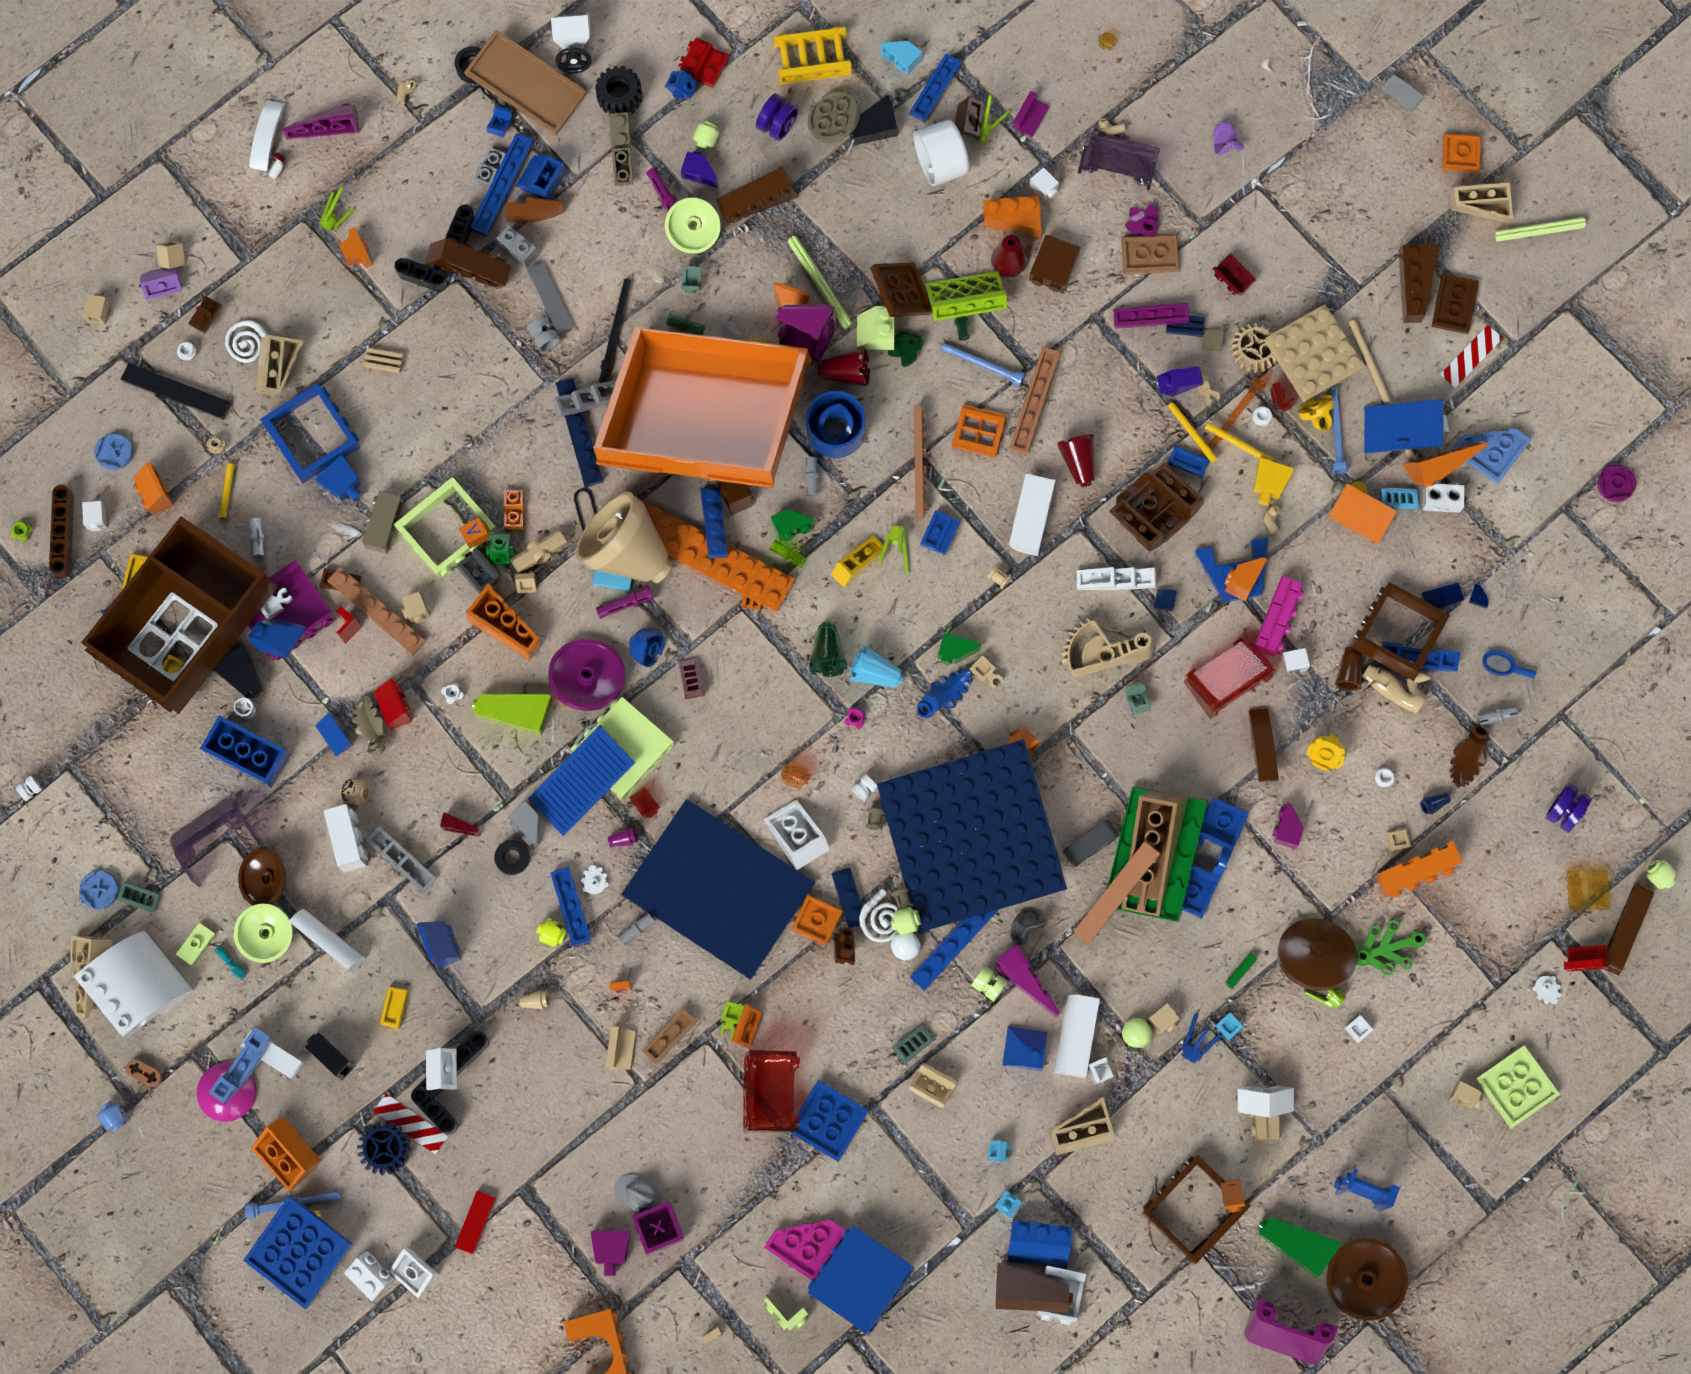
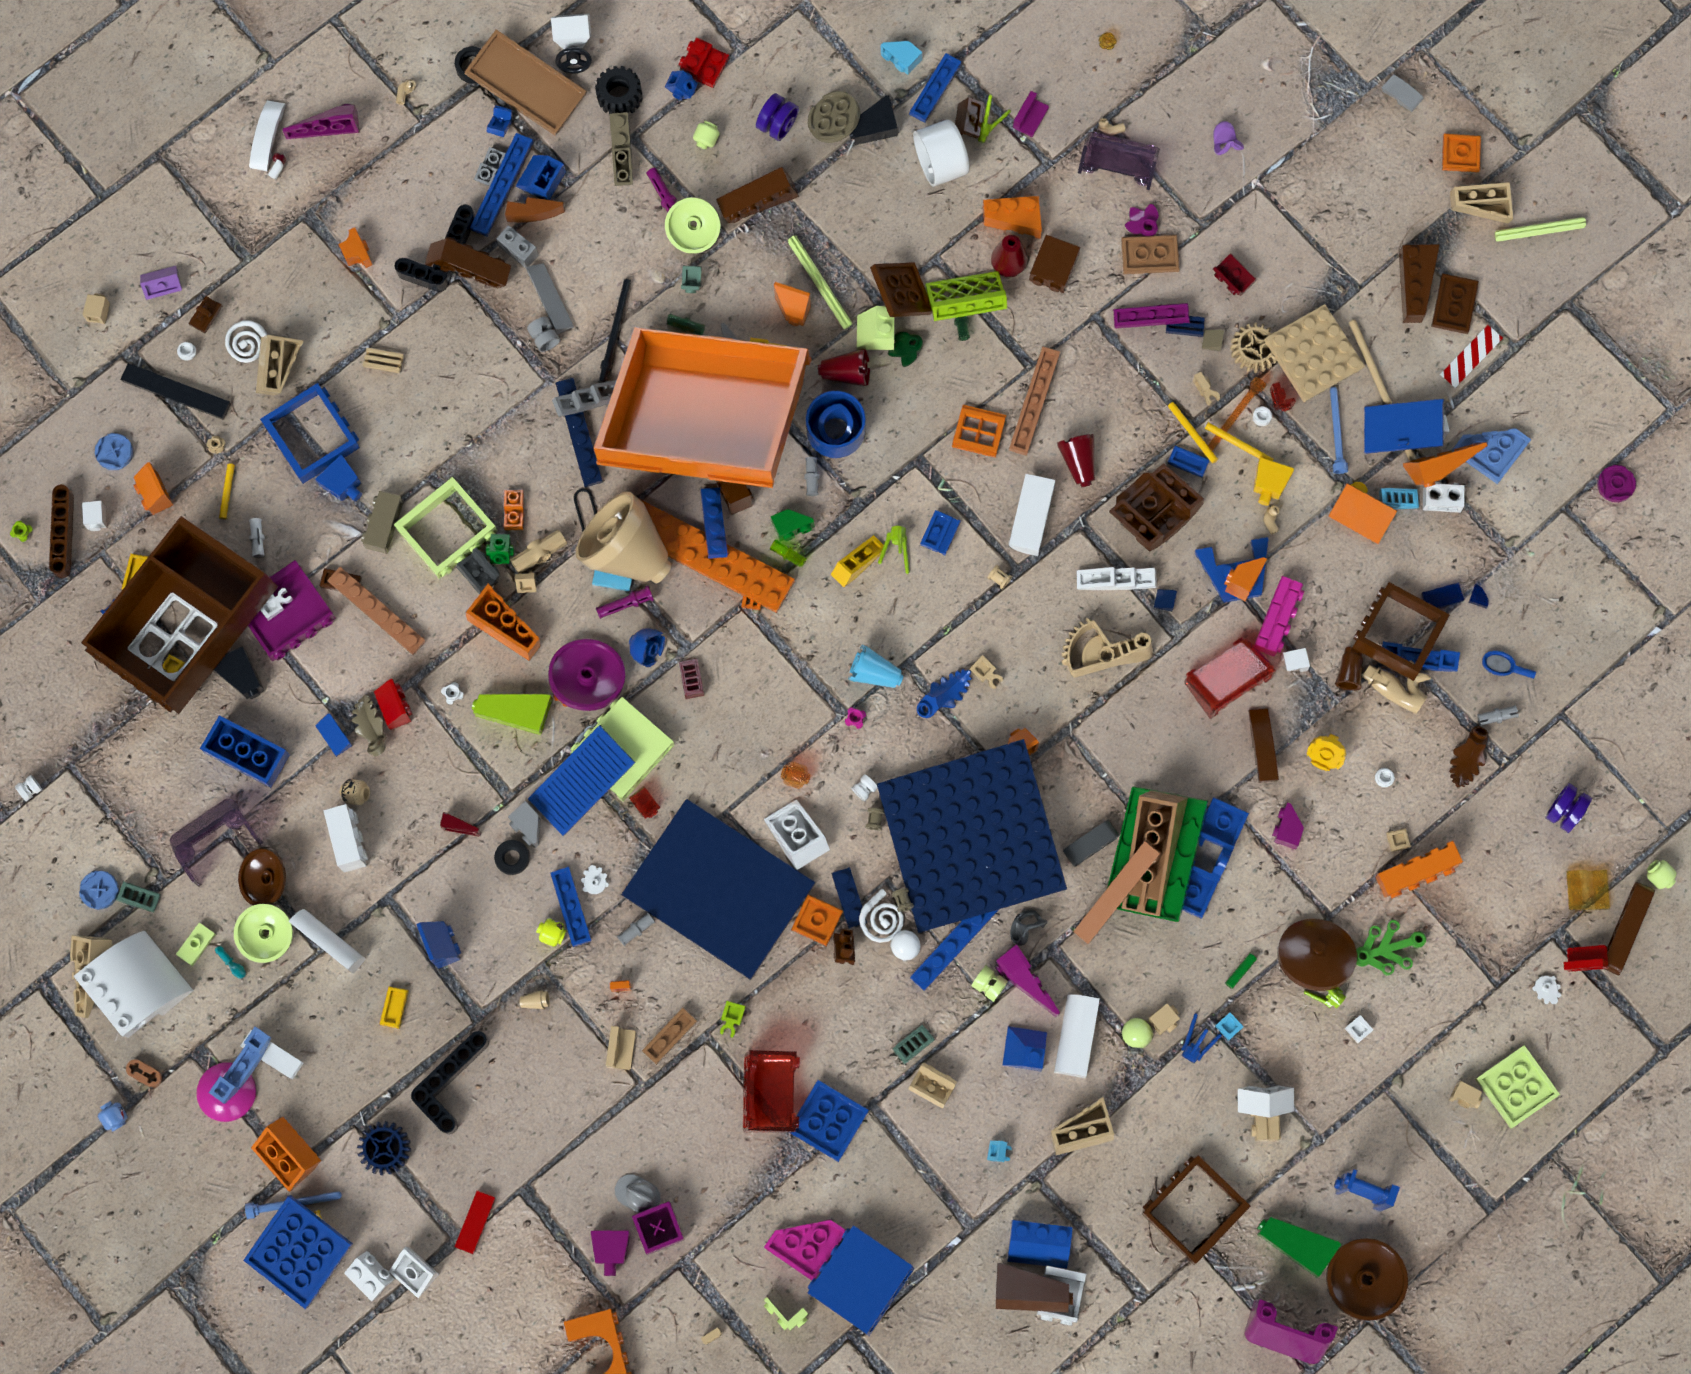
tan panel [156,241,185,269] -> none
white wheel [234,698,257,720] -> none
blue slope [247,618,306,658] -> none
black slope [305,1032,356,1080] -> none
lime plant [318,186,355,231] -> none
red panel [336,606,361,644] -> none
light grey slope [365,825,436,893] -> none
sticker [374,1094,448,1155] -> none
tan brick [401,591,429,624] -> none
white panel [426,1048,457,1090] -> none
orange brick [459,517,490,549] -> none
magenta cone [608,827,638,848] -> none
dark purple slope [681,151,718,188] -> none
orange tile [731,1005,763,1049] -> none
yellow fence [773,26,852,84] -> none
magenta windscreen [775,304,836,363] -> none
clear green cone [809,622,847,677] -> none
yellowish green head [891,907,921,935] -> none
nougat plate [914,405,927,519] -> none
green slope [938,633,981,665] -> none
medium blue piece [941,343,1026,387] -> none
medium azure tile [994,1191,1022,1219] -> none
white brick [1029,168,1059,201] -> none
white panel [1088,1057,1114,1085] -> none
sand green bracket [1125,682,1151,715] -> none
dark purple slope [1157,366,1204,397] -> none
orange slope [1220,1179,1245,1212] -> none
yellow tile [1297,395,1335,431] -> none
dark blue cone [1420,792,1451,815] -> none

